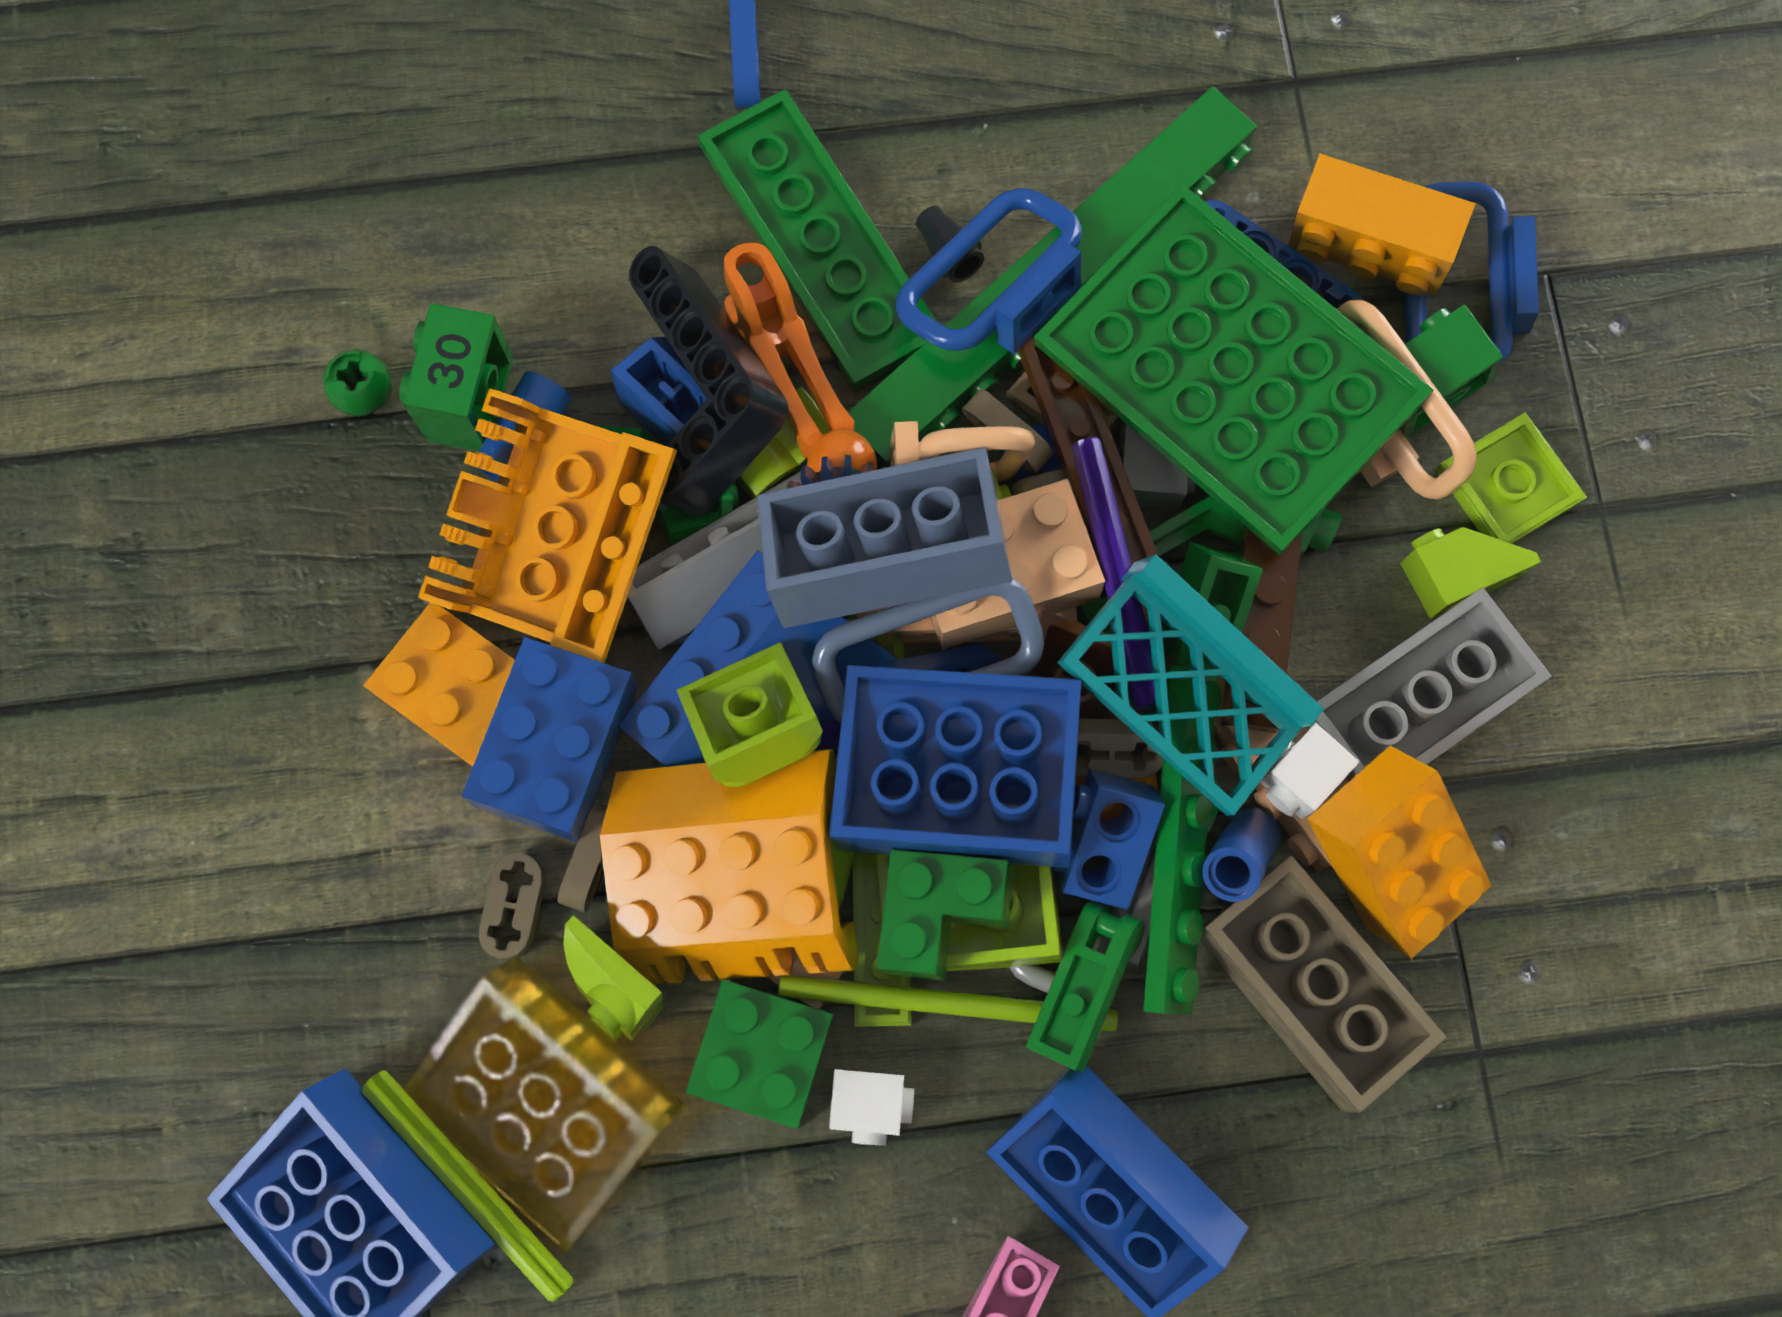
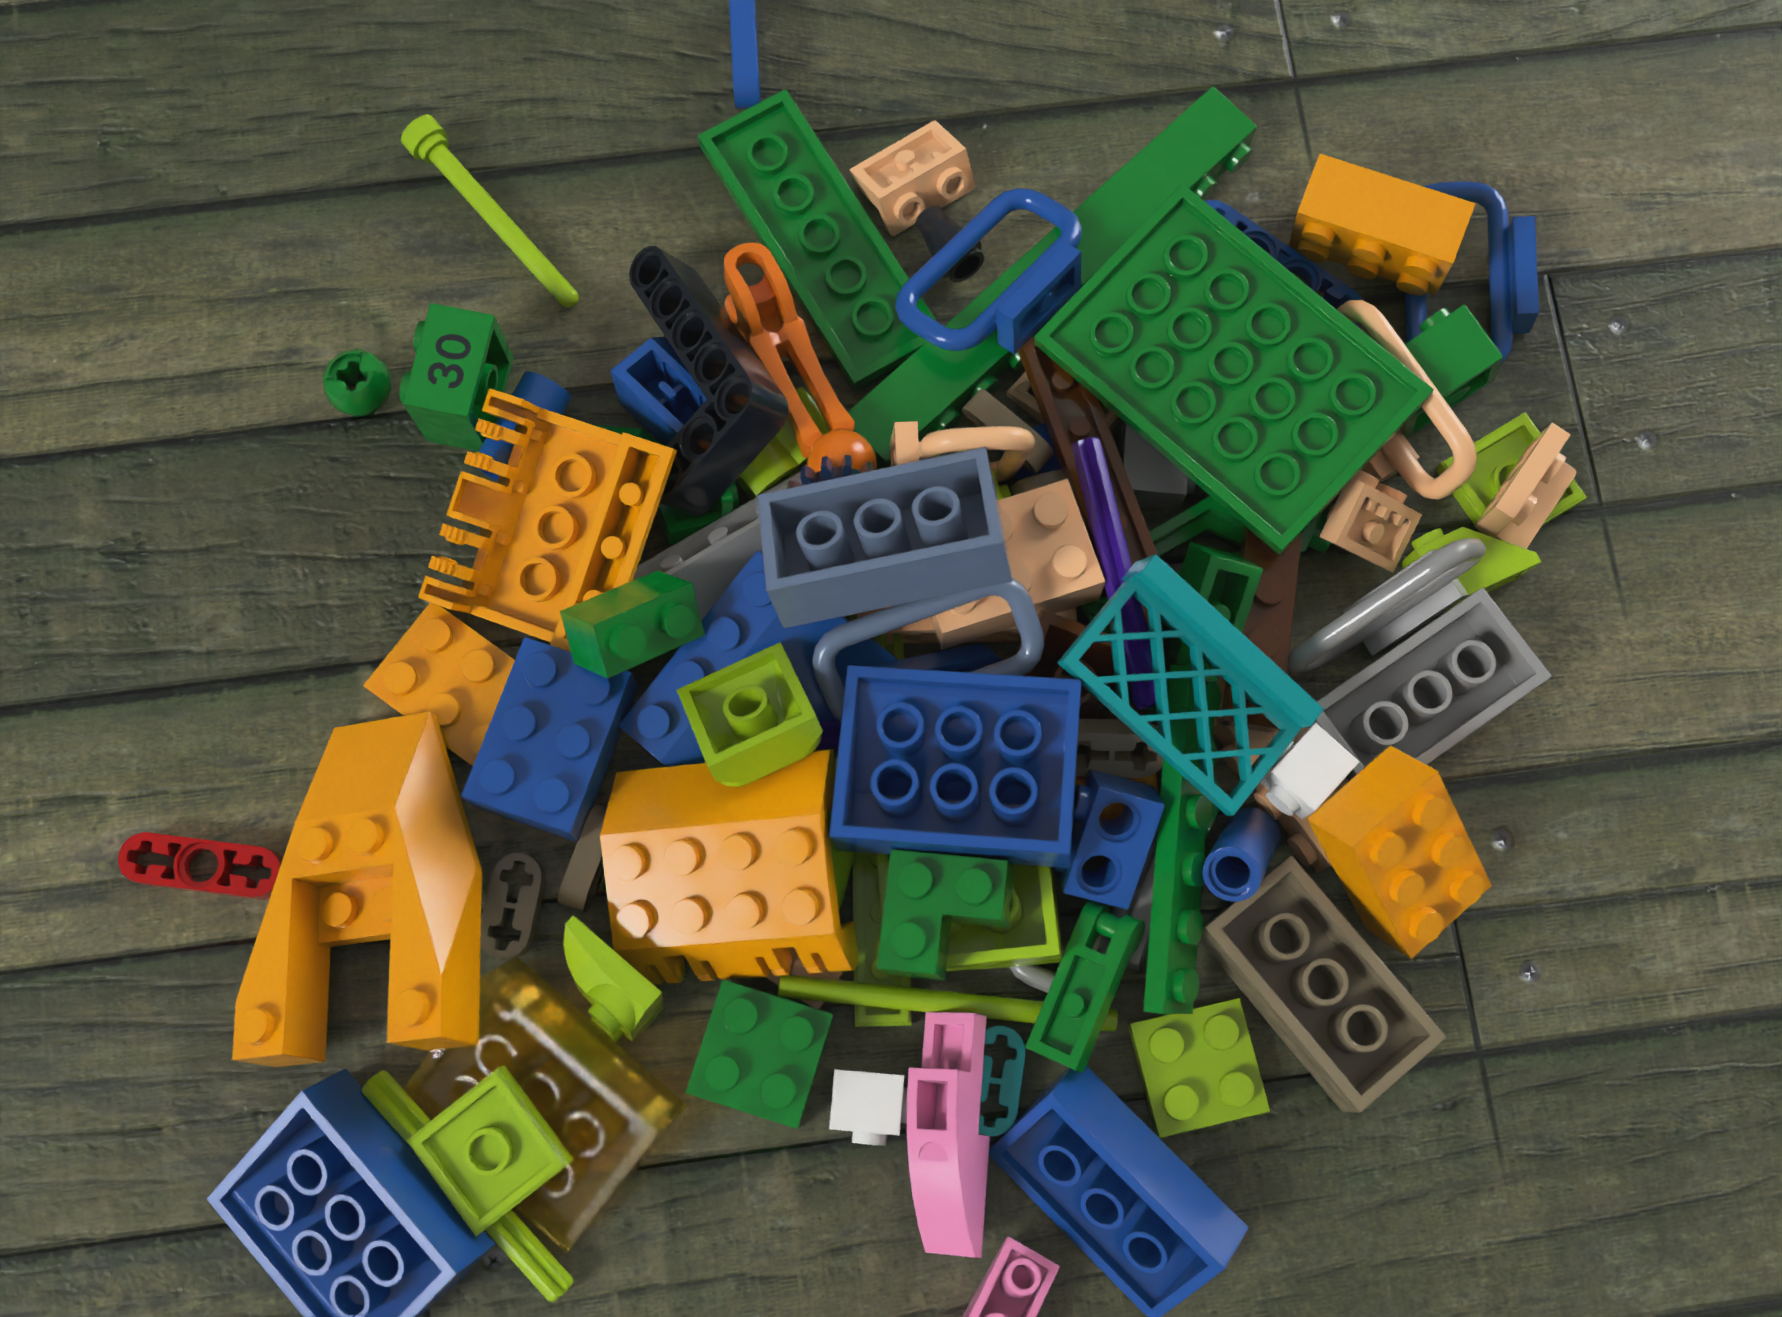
none -> red beam [118,832,283,900]
none -> light orange wedge [232,711,482,1067]
none -> lime piece [401,115,579,308]
none -> lime tile [406,1065,574,1236]
none -> green brick [560,571,705,679]
none -> light nougat bracket [849,120,975,236]
none -> bright pink slope [907,1012,990,1258]
none -> teal beam [978,1026,1025,1136]
none -> lime plate [1128,998,1270,1138]
none -> light grey bar [1287,538,1486,674]
none -> light nougat bracket [1319,471,1422,572]
none -> light nougat bracket [1474,423,1576,549]

